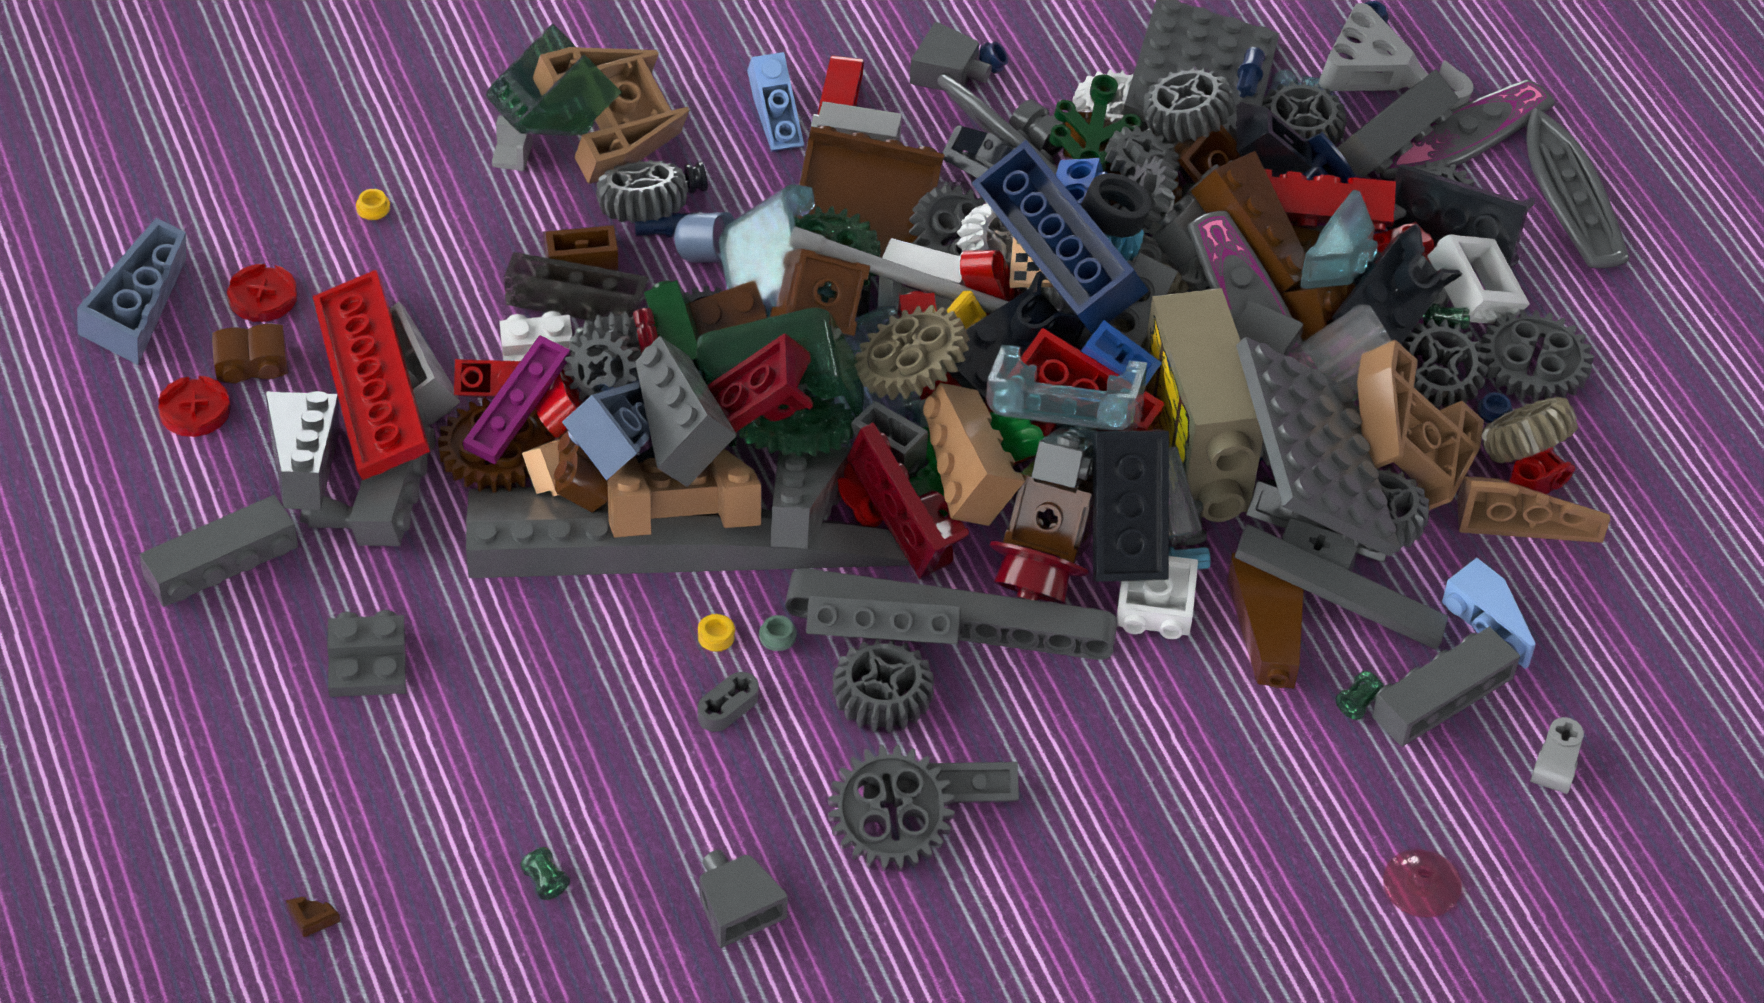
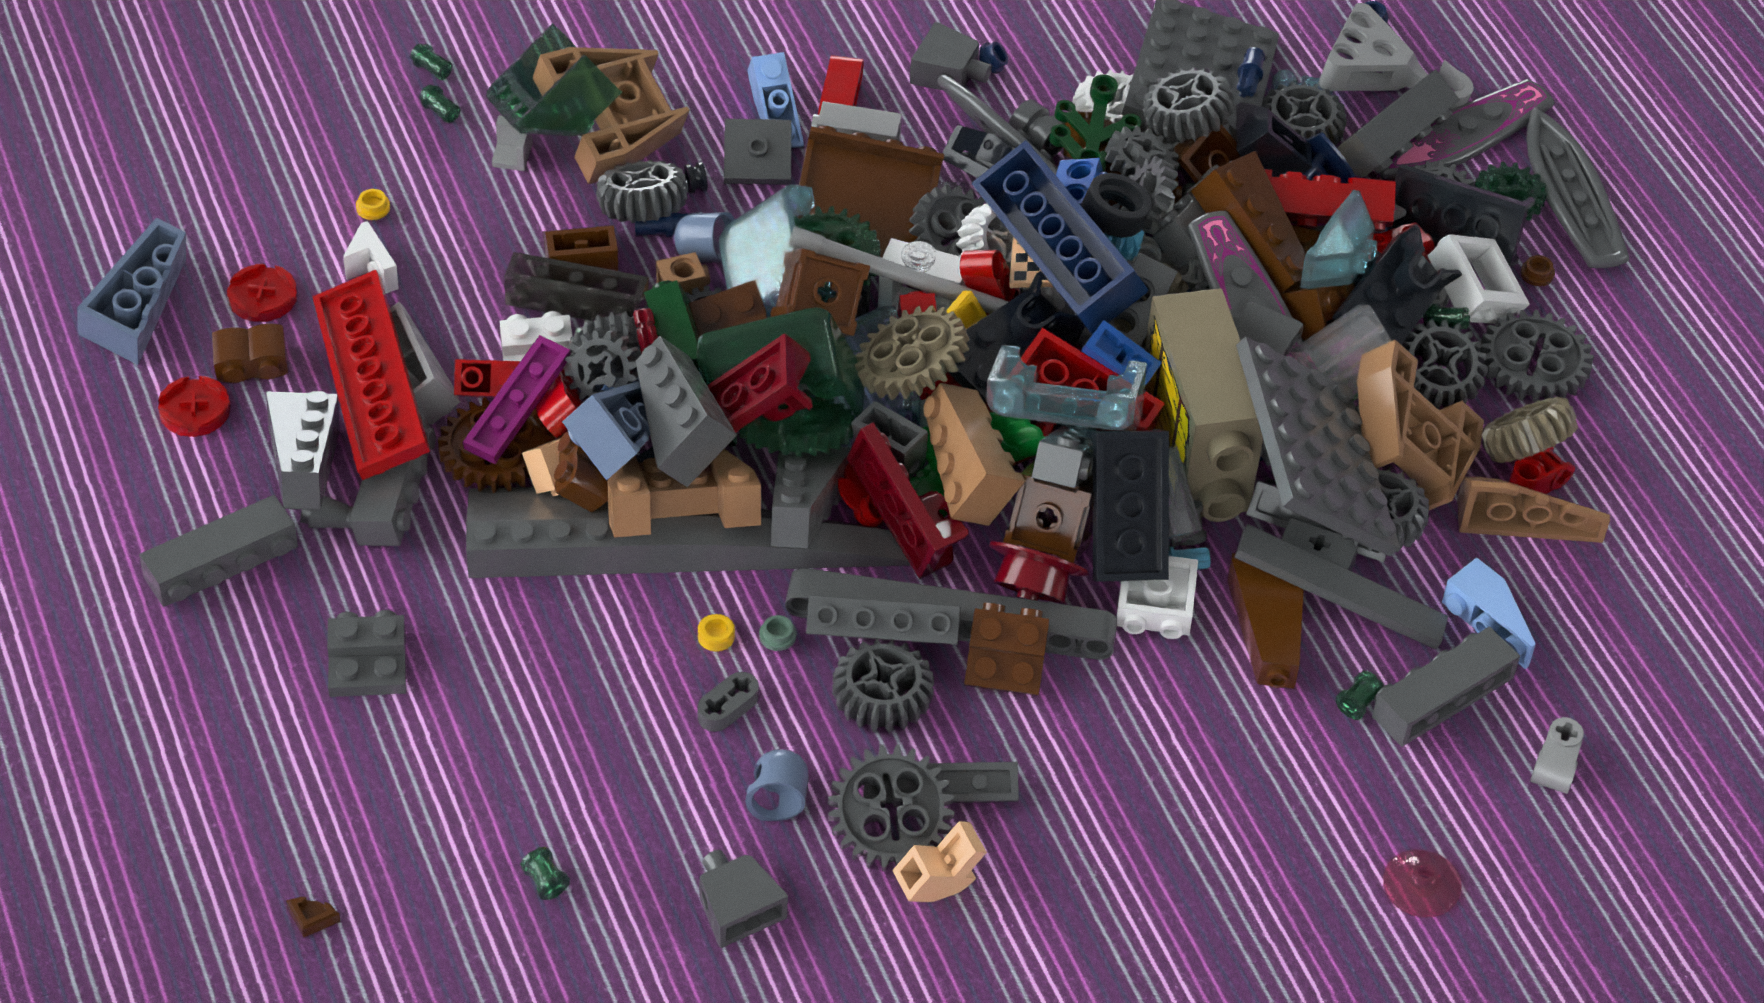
dark blue plate [1477,392,1513,423] -> none
none -> white slope [344,221,399,293]
none -> clear green pin [410,43,453,80]
none -> clear green pin [419,85,461,124]
none -> medium nougat brick [656,252,711,295]
none -> dark grey plate [724,119,791,185]
none -> sand blue helmet [745,749,809,821]
none -> light nougat brick [892,821,987,902]
none -> clear plate [901,241,936,273]
none -> reddish brown plate [964,603,1050,696]
none -> clear green gear [1474,161,1547,221]
none -> reddish brown plate [1520,255,1555,287]

